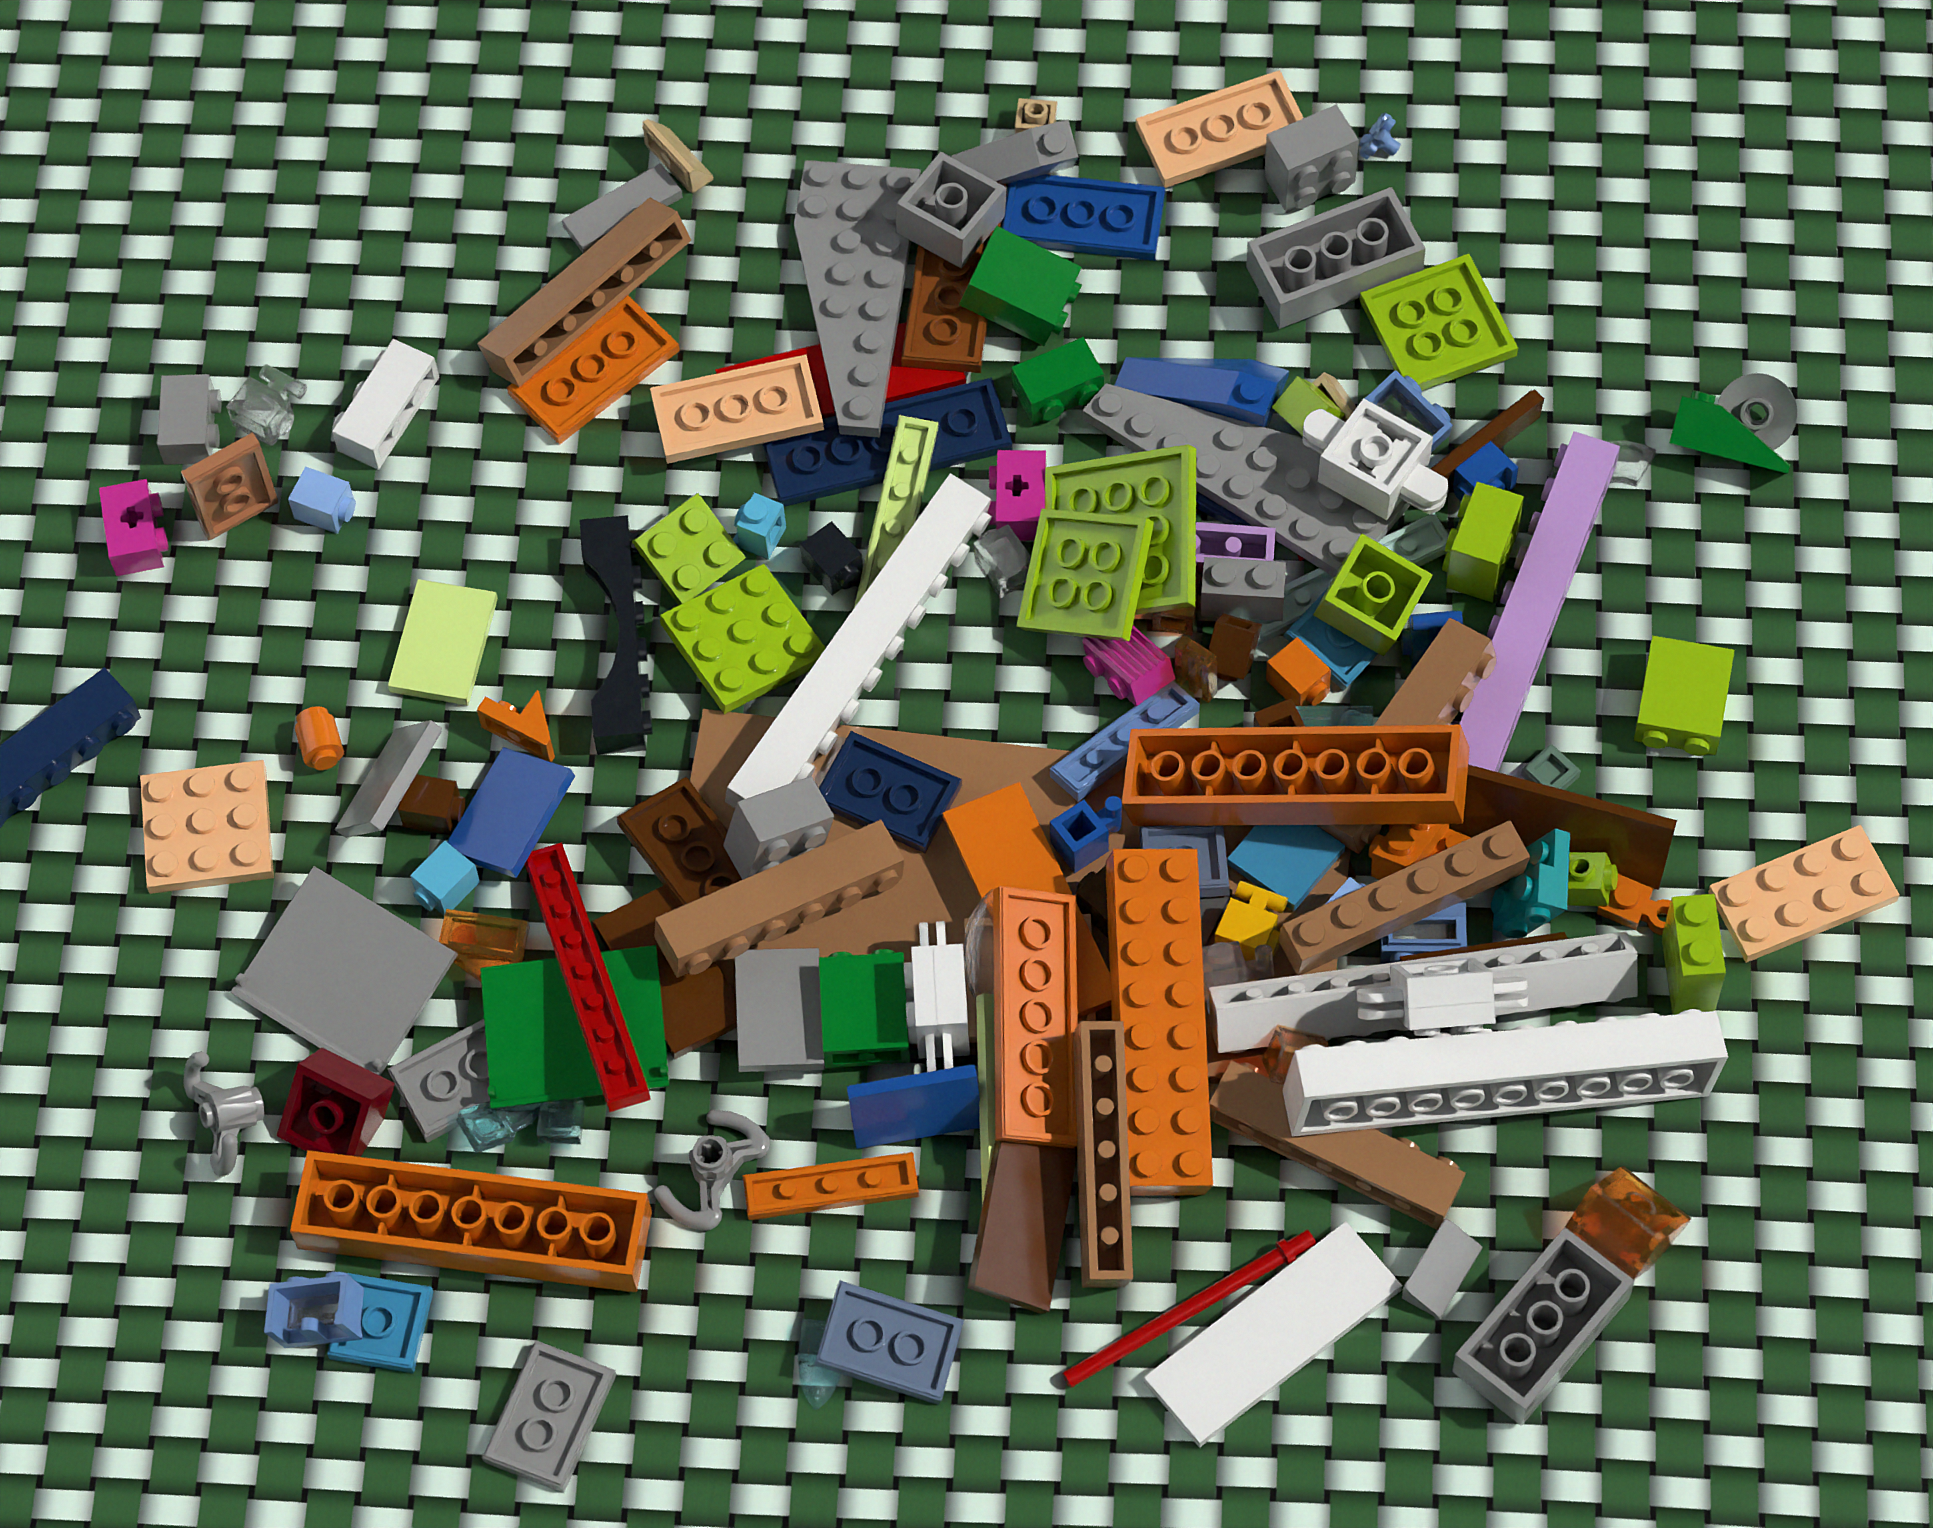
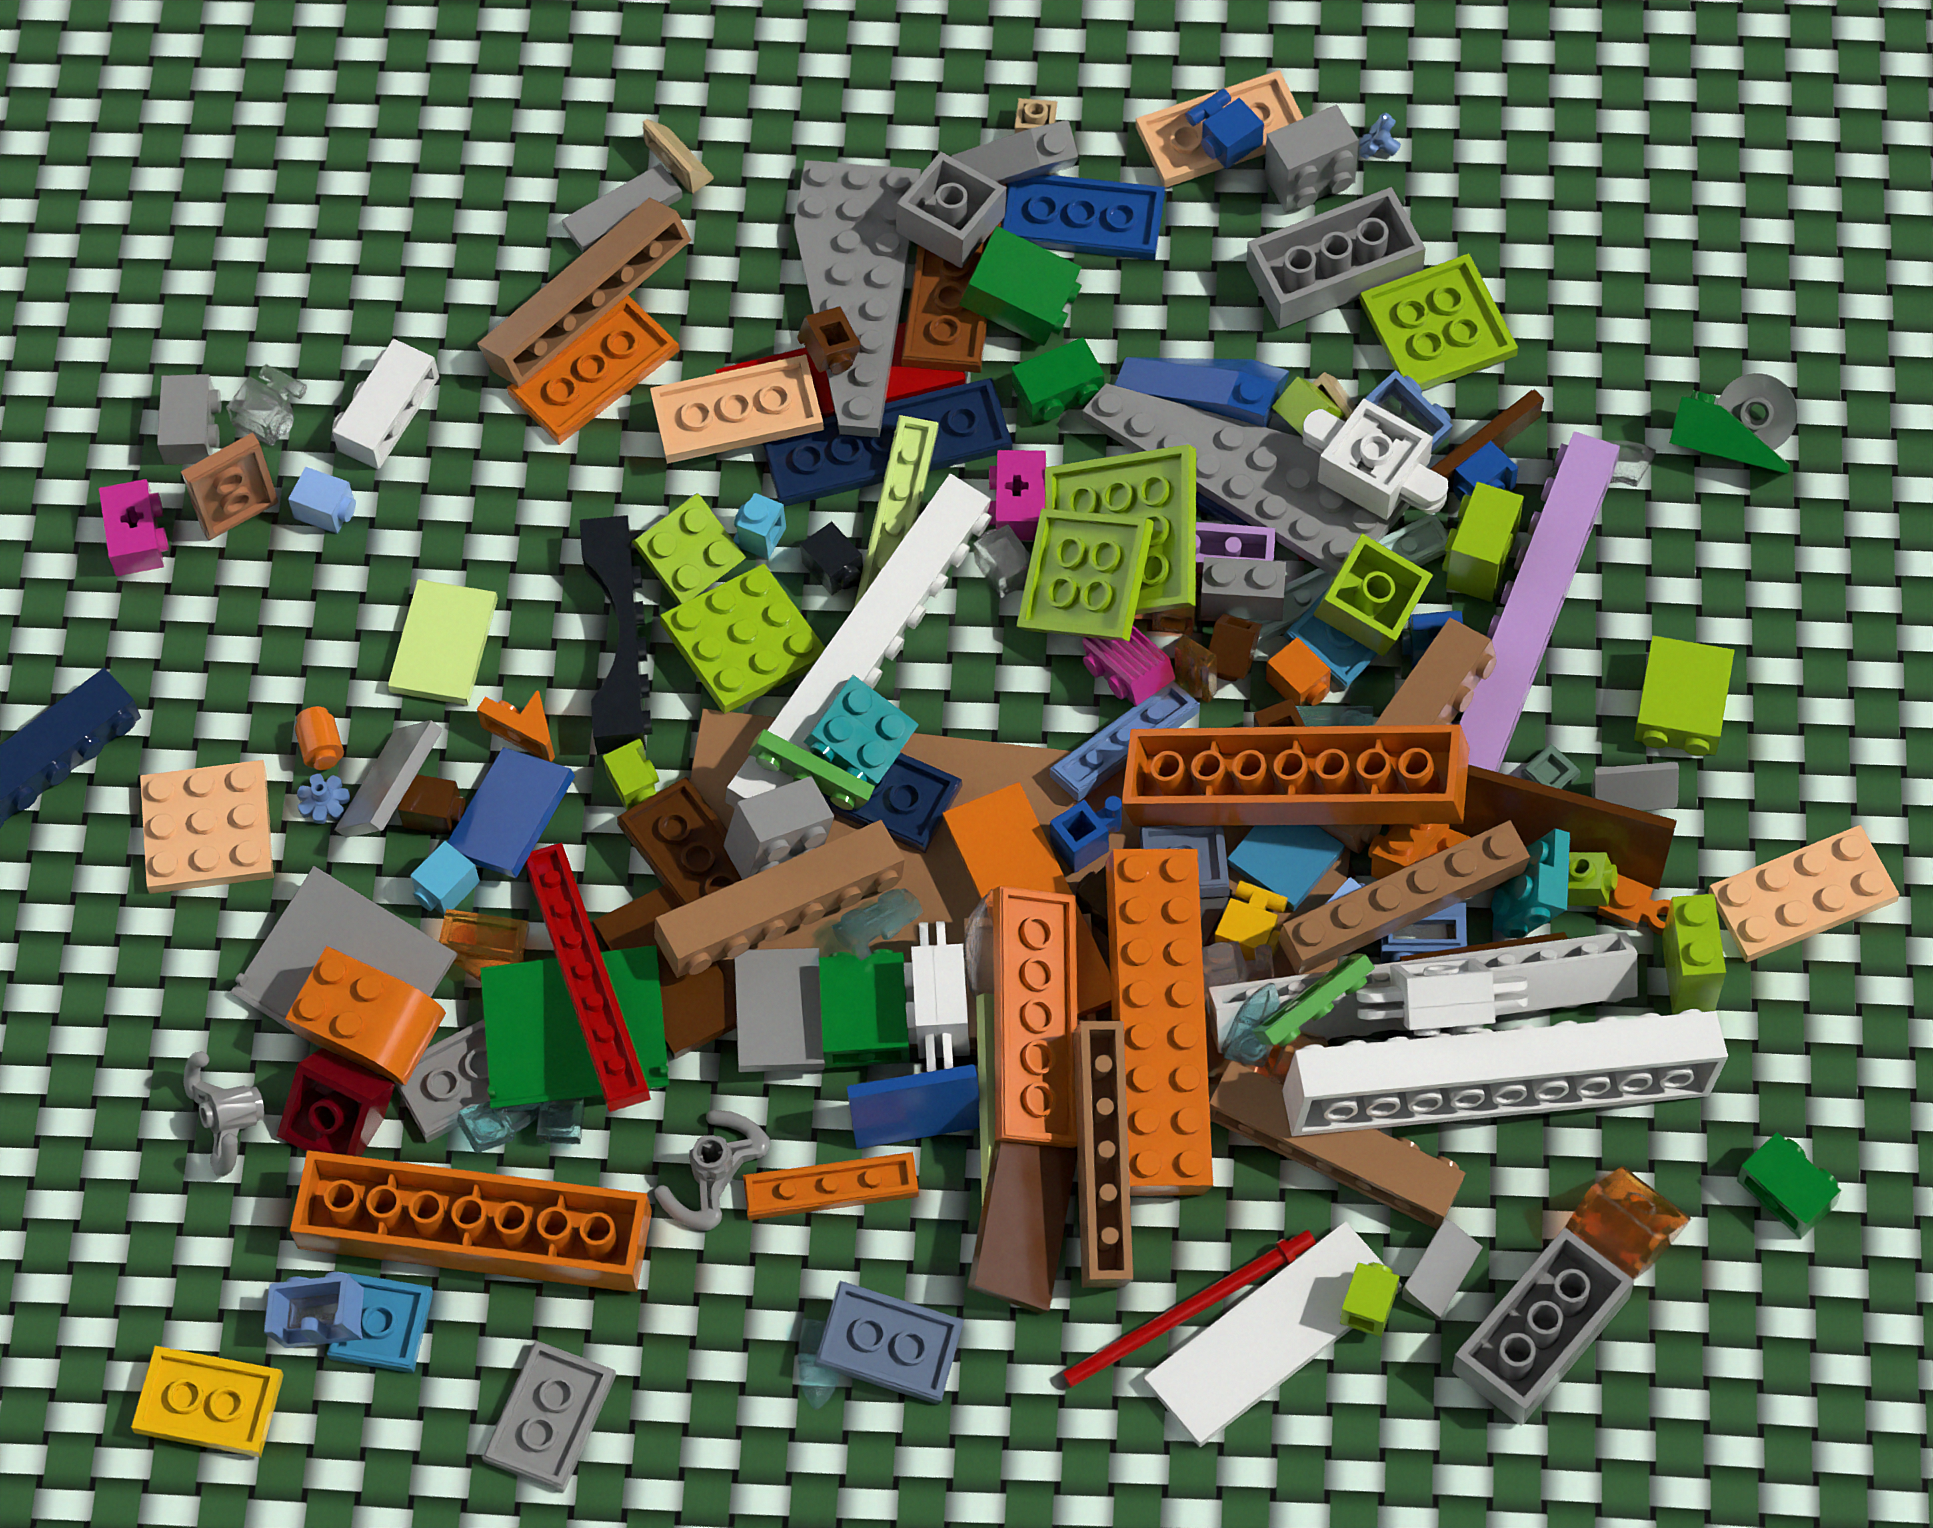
none -> yellow plate [131,1346,284,1458]
none -> orange brick [285,946,446,1086]
none -> medium blue plant [297,774,350,824]
none -> lime brick [603,739,660,811]
none -> bright green plate [748,729,875,811]
none -> reddish brown brick [797,306,861,374]
none -> teal plate [803,675,919,786]
none -> clear light blue wing [831,888,923,960]
none -> blue brick [1185,88,1264,169]
none -> clear light blue plate [1221,982,1280,1068]
none -> bright green plate [1252,954,1375,1047]
none -> lime brick [1340,1262,1400,1337]
none -> light grey slope [1591,762,1679,811]
none -> green brick [1737,1132,1842,1240]

